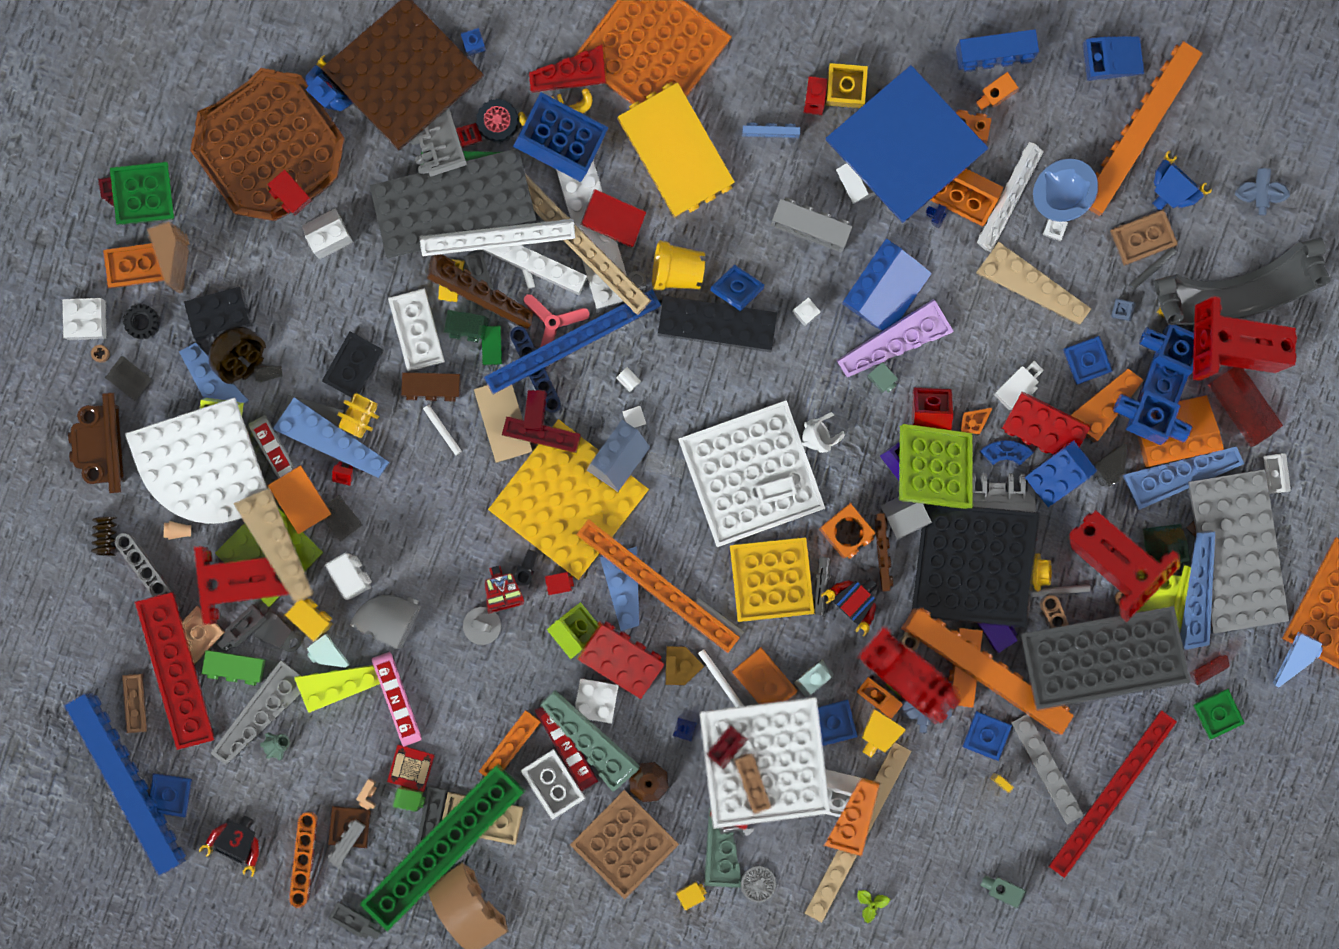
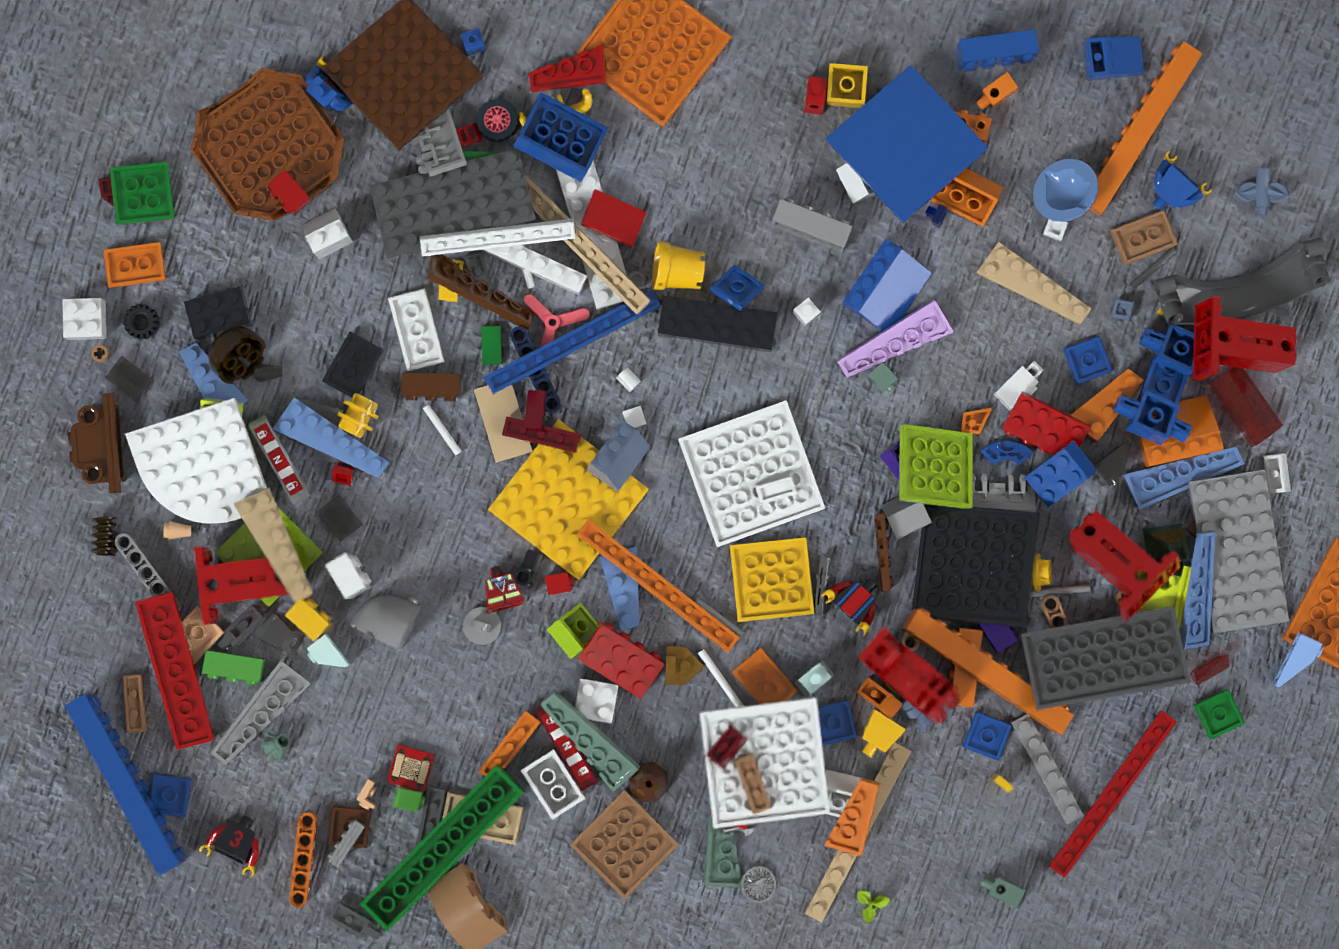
medium nougat slope [147,221,190,294] -> none
orange tile [268,465,332,534] -> none
neon yellow wing [294,665,380,713] -> none
beam [372,651,422,747] -> none
clear green brick [444,310,489,343] -> none
yellow panel [618,82,735,218] -> none
clear blue tile [673,717,697,741] -> none
yellow brick [676,881,707,910] -> none
medium blue plate [742,123,800,138] -> none
white helmet [801,412,845,453] -> none
orange brick [819,503,875,559] -> none
red slope [912,387,953,430] -> none
white plate [977,142,1043,252] -> none

